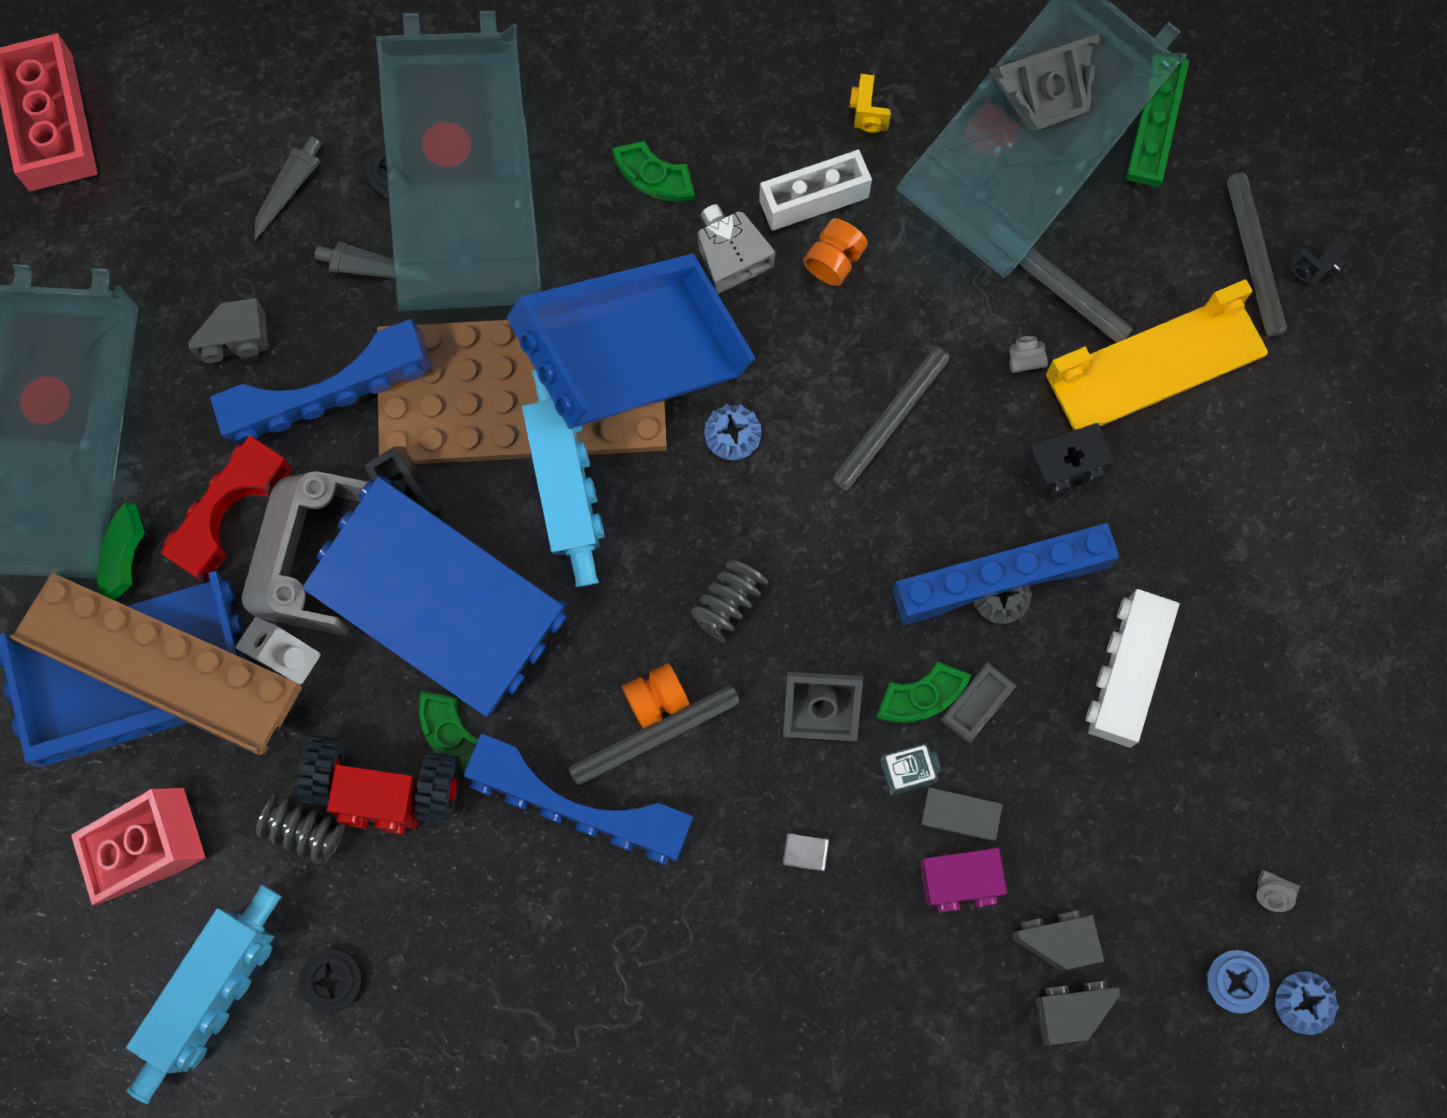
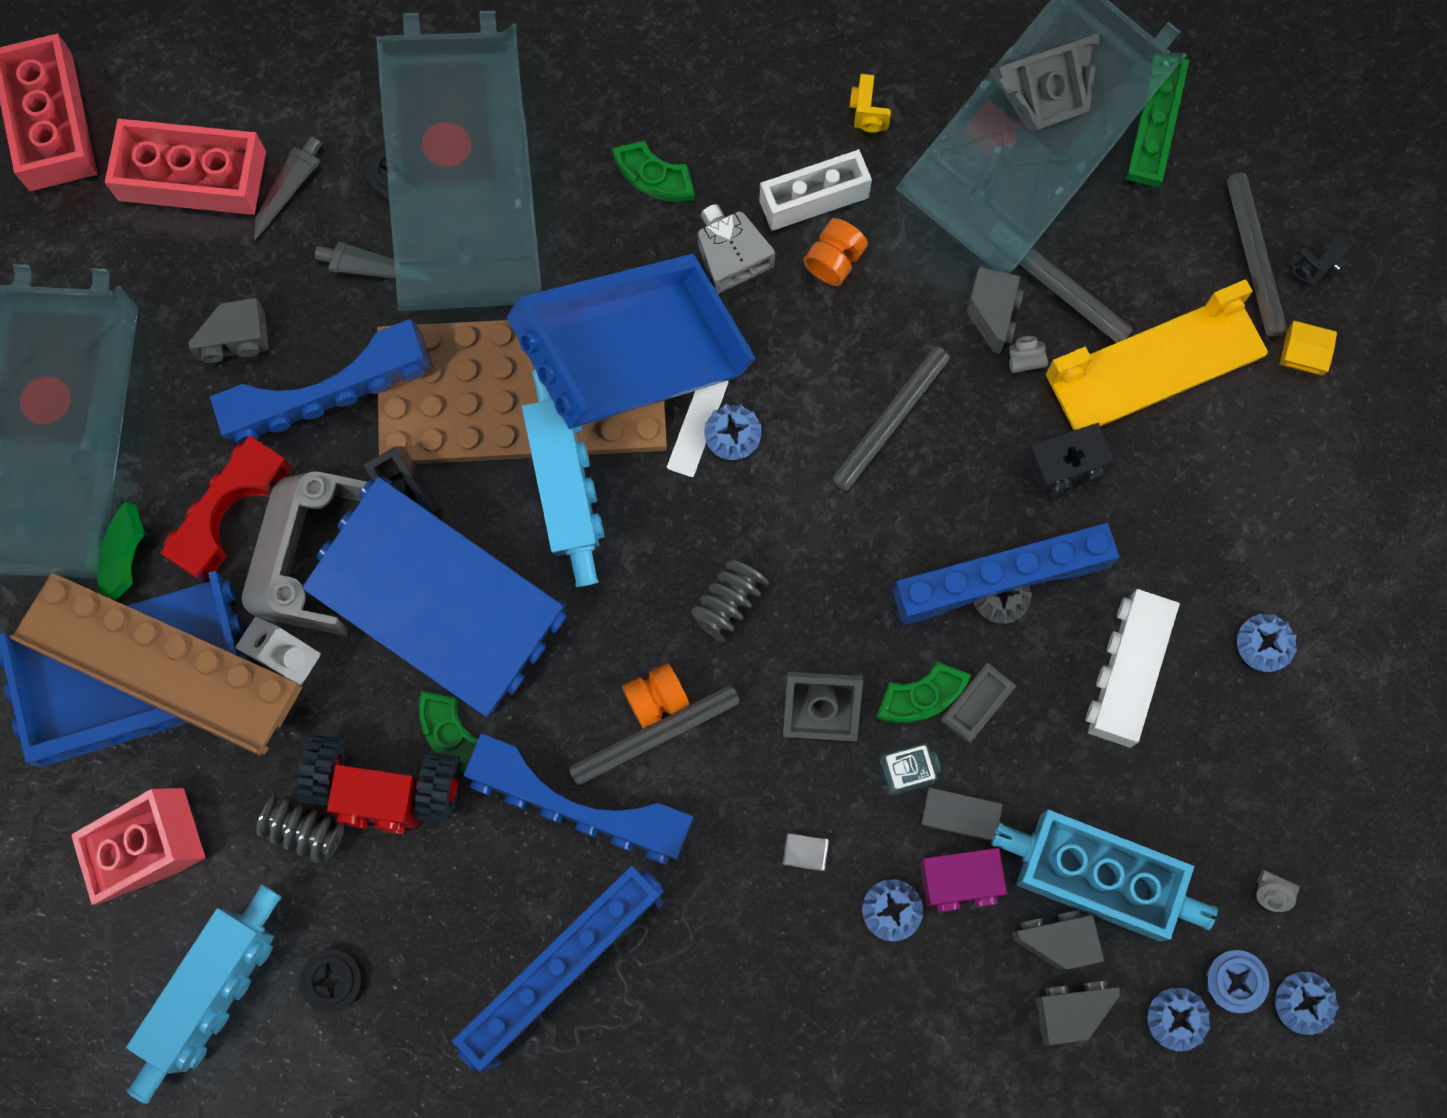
none -> coral brick [105,119,266,215]
none -> blue panel [452,866,664,1072]
none -> white sticker [667,381,728,477]
none -> medium blue gear [862,880,923,941]
none -> dark grey slope [967,267,1024,354]
none -> medium azure brick [991,810,1218,942]
none -> medium blue gear [1147,988,1210,1051]
none -> medium blue gear [1237,613,1297,672]
none -> yellow piece [1279,321,1337,376]

